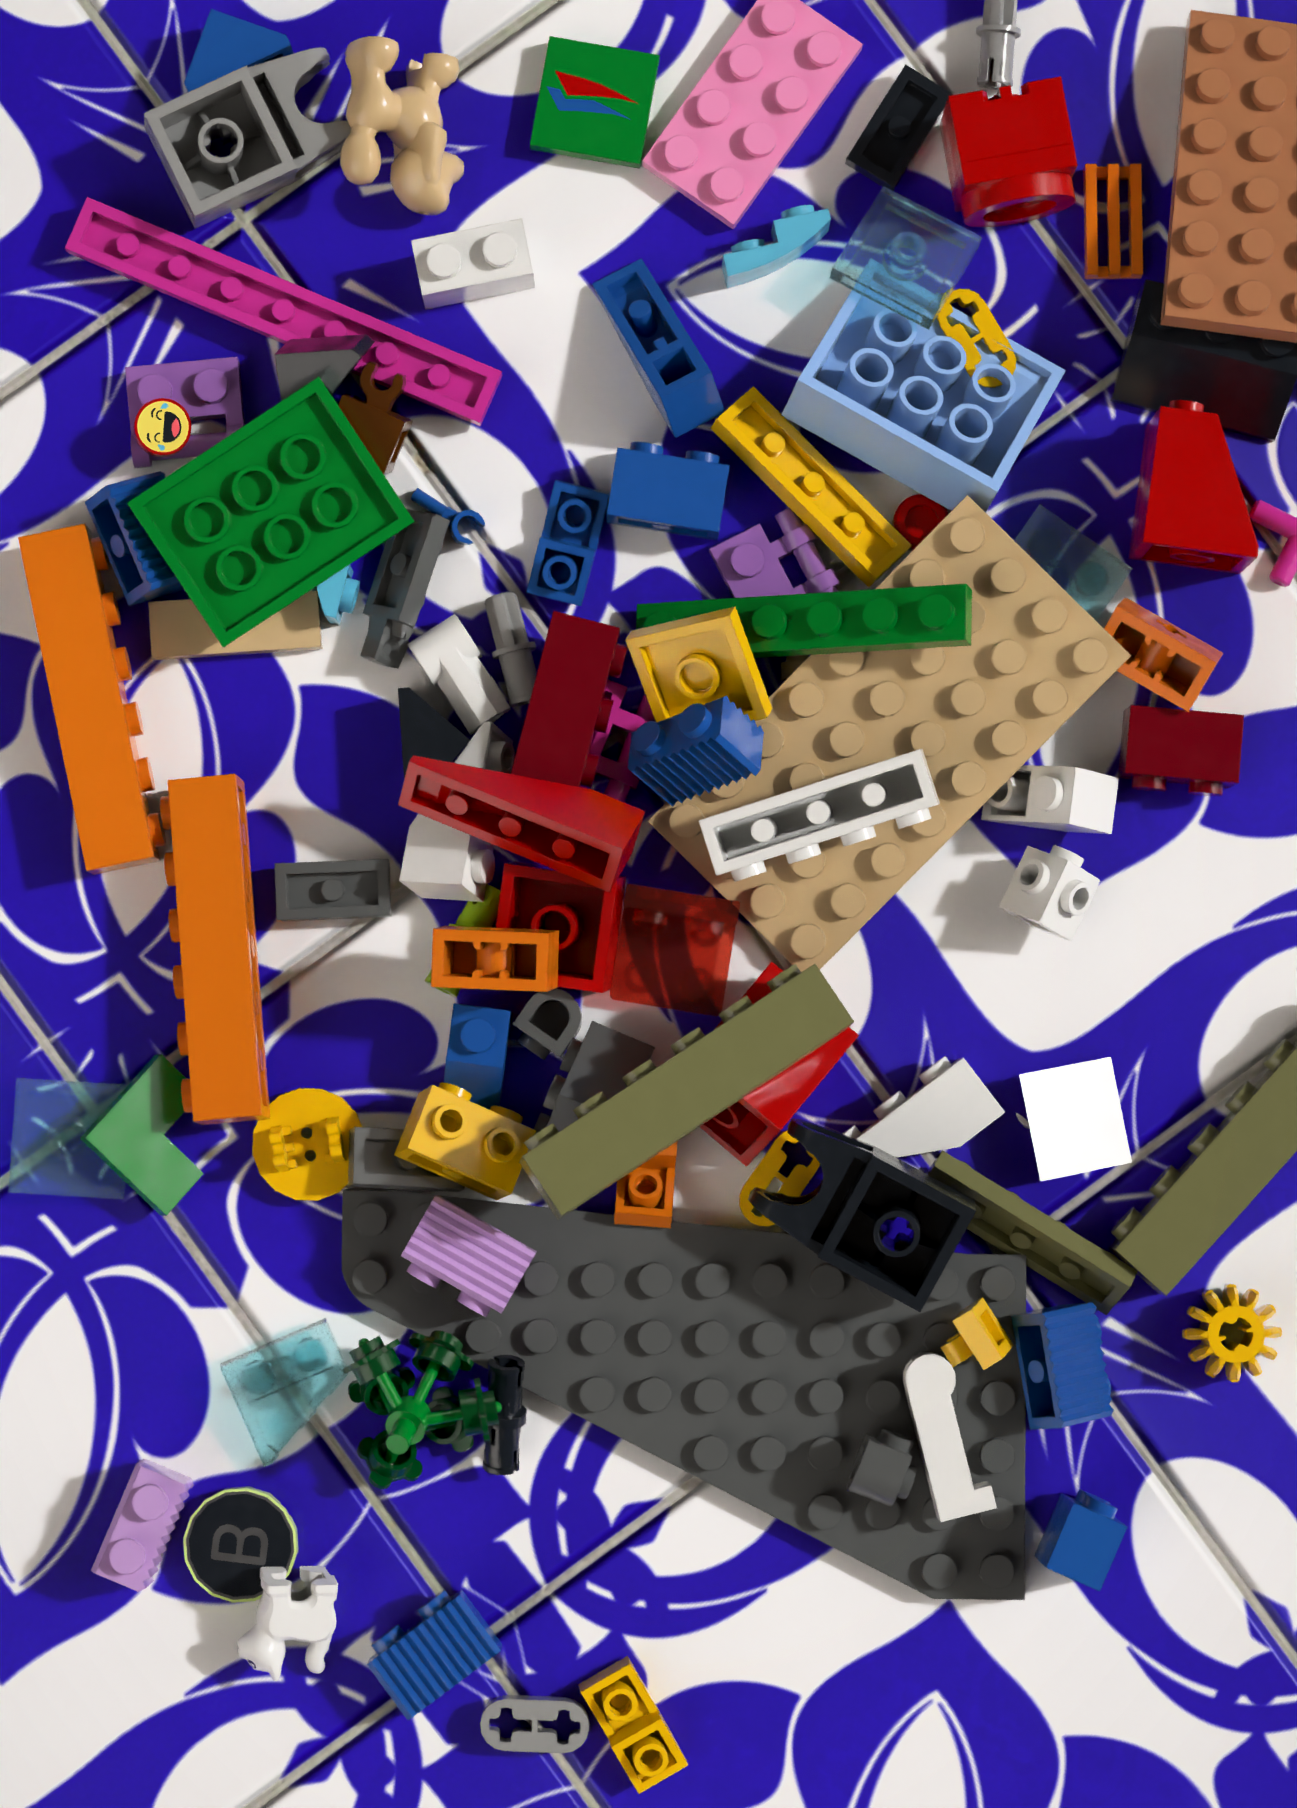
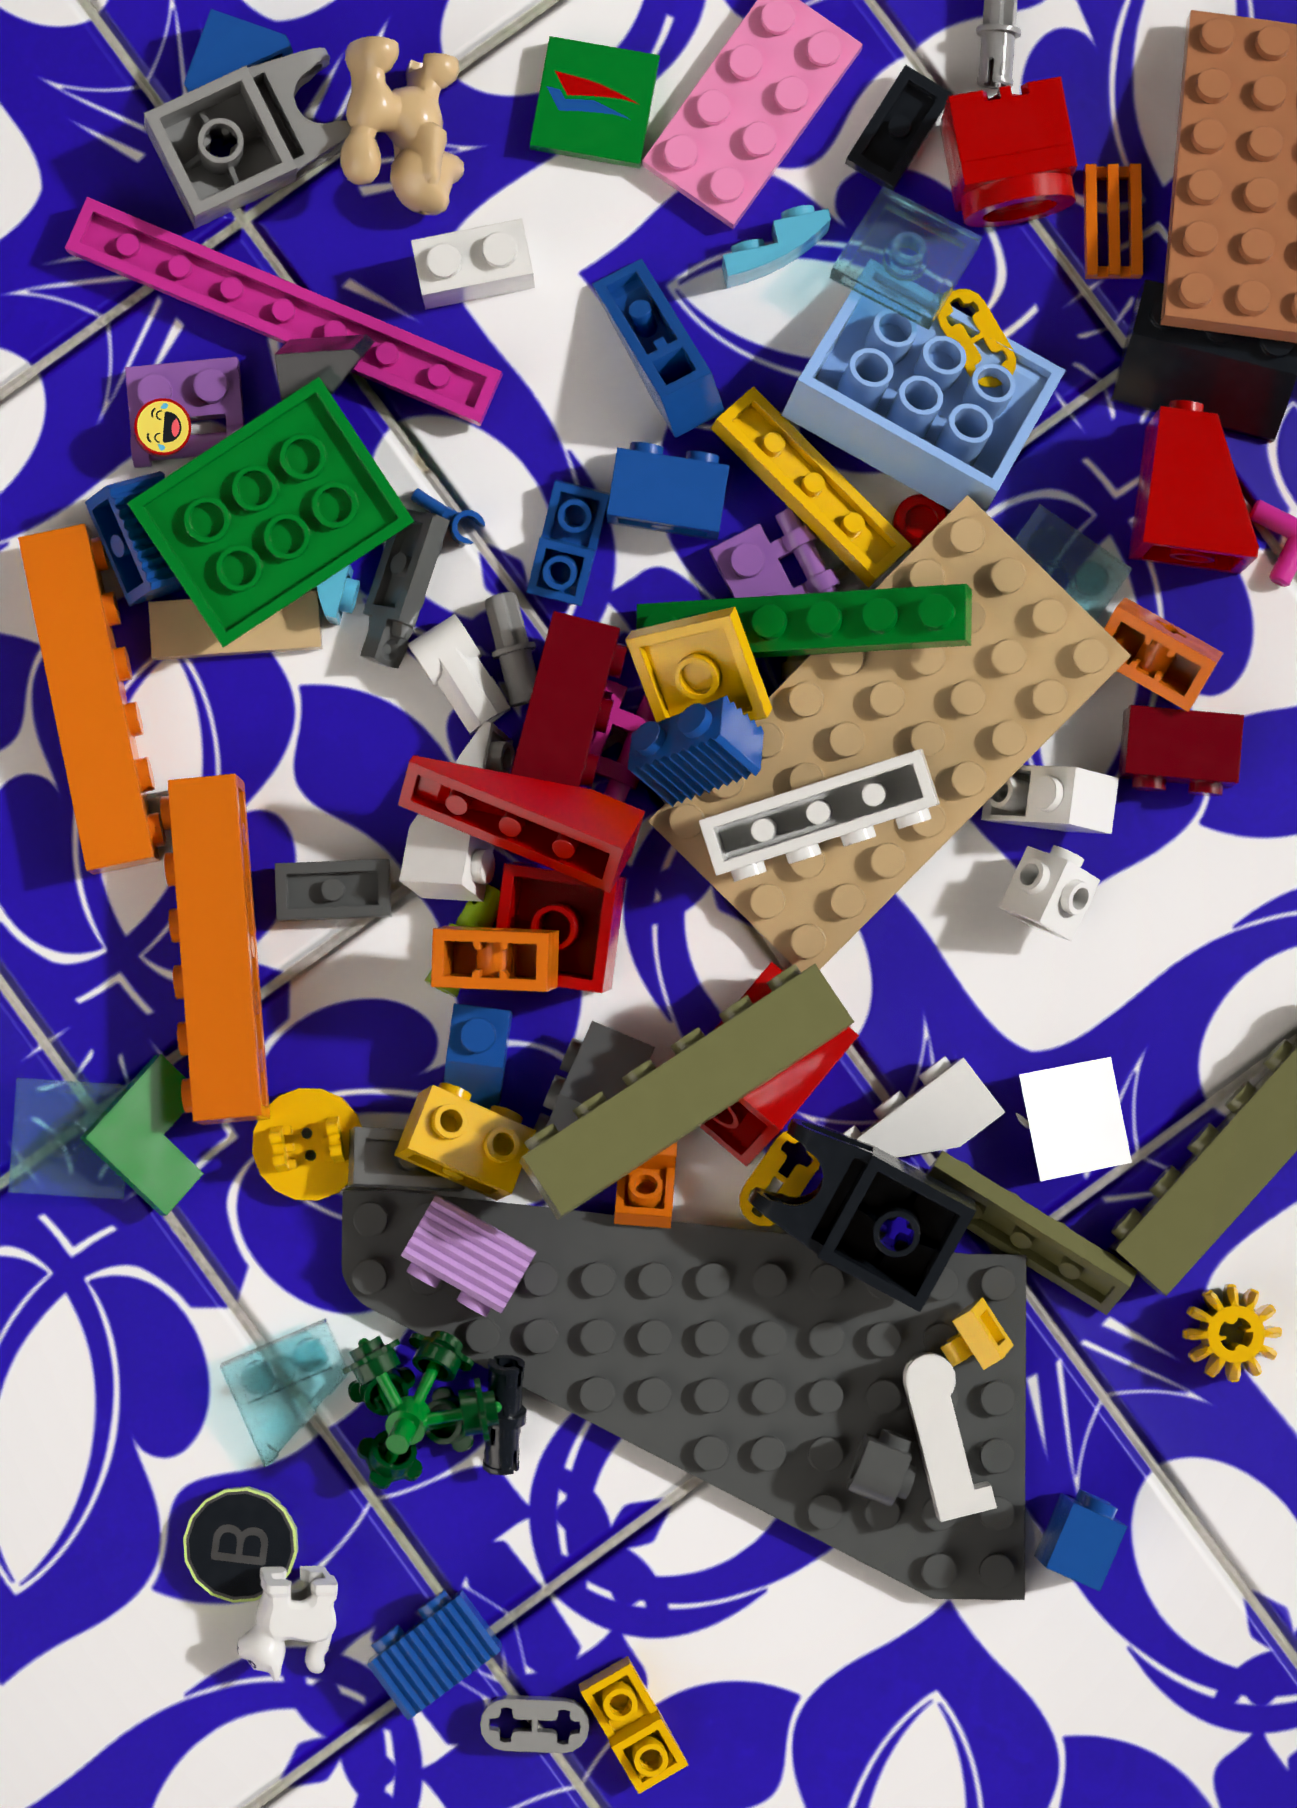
lavender brick [91,1459,194,1592] -> none
reddish brown brick [336,362,413,474] -> none
black slope [398,687,470,779] -> none
dark grey plate [513,989,582,1060] -> none
clear red bracket [610,883,741,1017] -> none
blue brick [1011,1302,1114,1429] -> none

